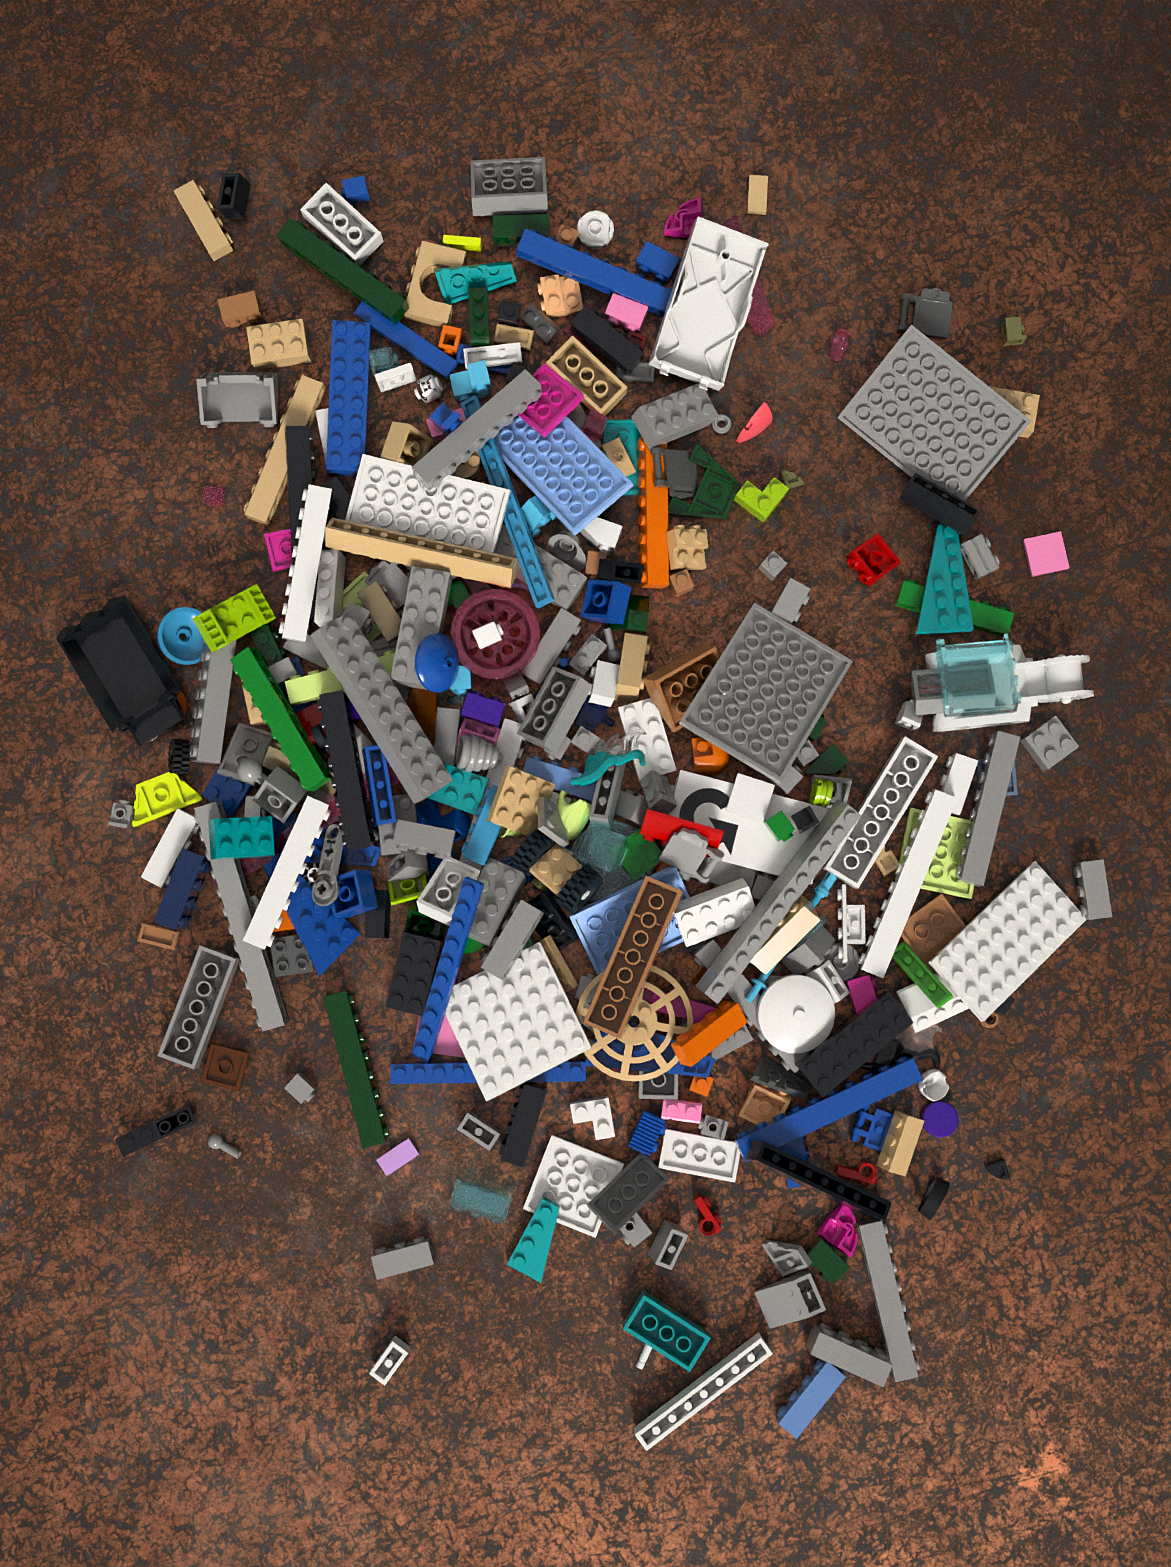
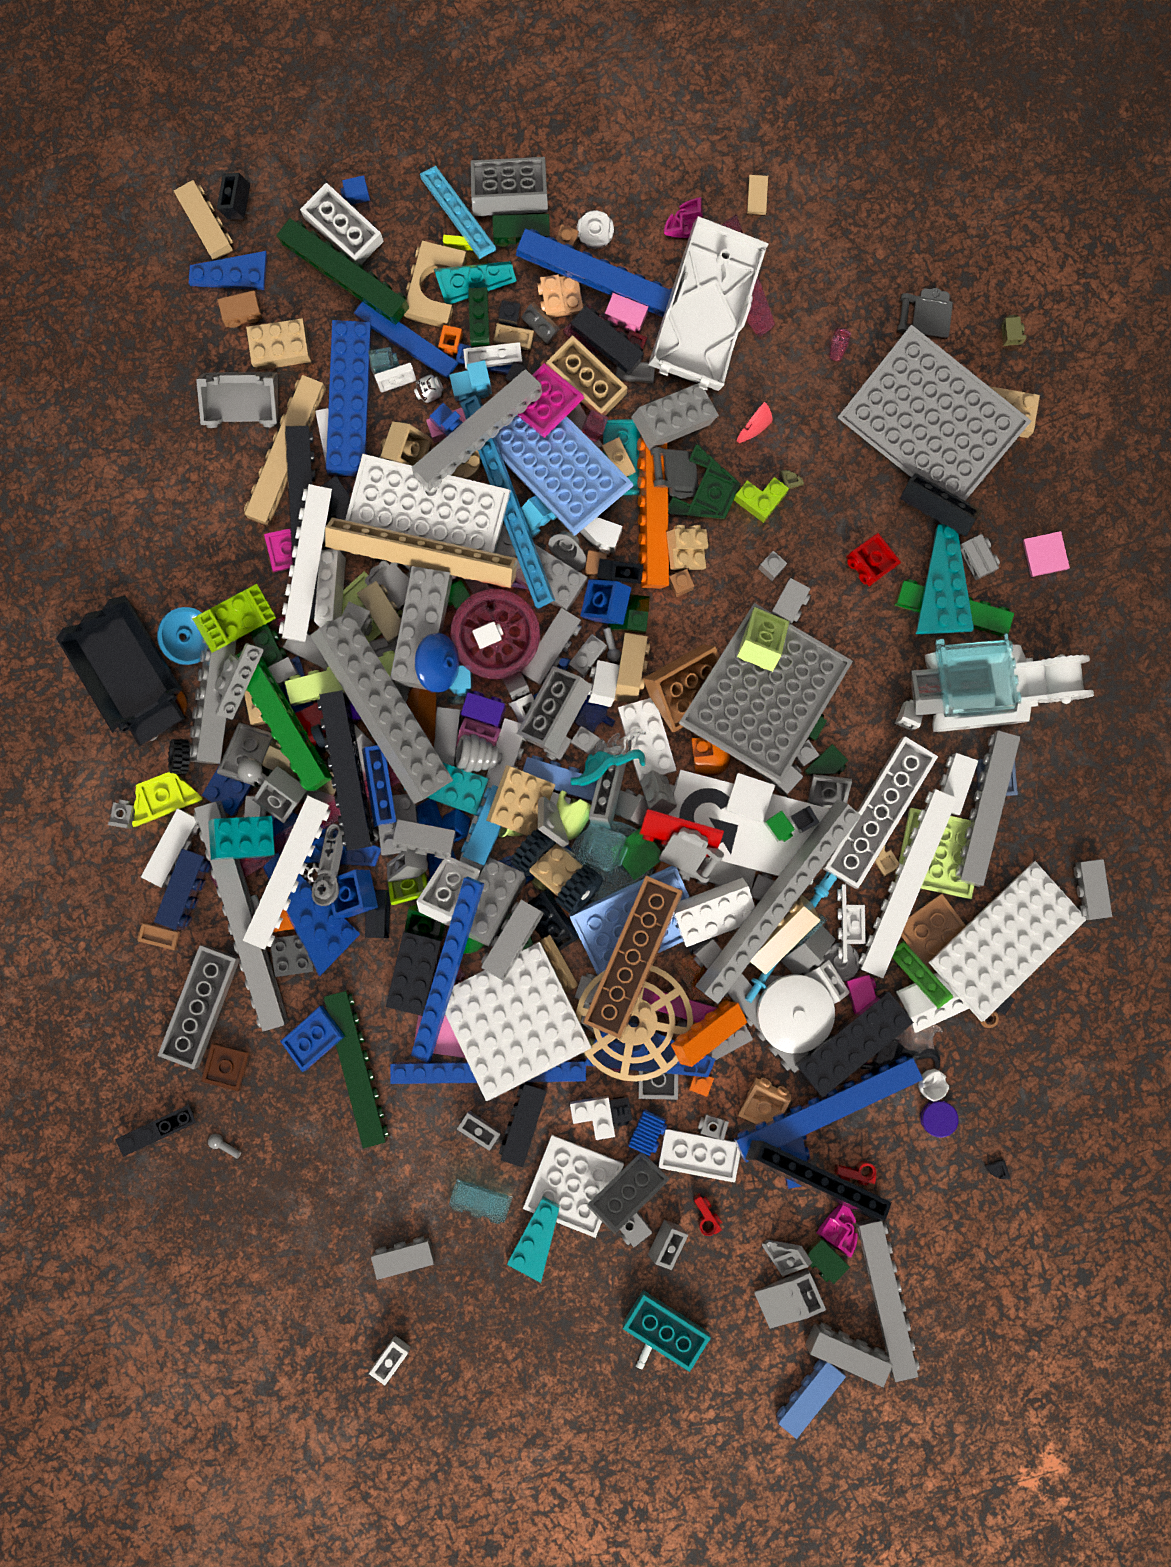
clear pink plate [203,486,225,507] -> none
light grey brick [284,1072,317,1104] -> none
lavender tile [376,1138,420,1176] -> none
white brick [634,1332,773,1451] -> none
blue brick [636,241,680,284] -> none
bright pink brick [660,1098,702,1123] -> none
light grey plate [712,414,731,434] -> none
dark grey wing [751,1053,811,1100] -> none
lime wheel [810,778,833,808] -> none
blue plate [850,1105,894,1152] -> none
tan brick [876,1110,924,1176] -> none
black tyre [918,1177,950,1220] -> none
light grey brick [1020,716,1079,771] -> none
none -> blue wing [189,251,267,290]
none -> light grey bracket [215,643,263,719]
none -> blue tile [280,1005,345,1072]
none -> medium azure tile [420,166,496,259]
none -> black brick [609,1095,632,1126]
none -> yellowish green slope [737,607,789,672]

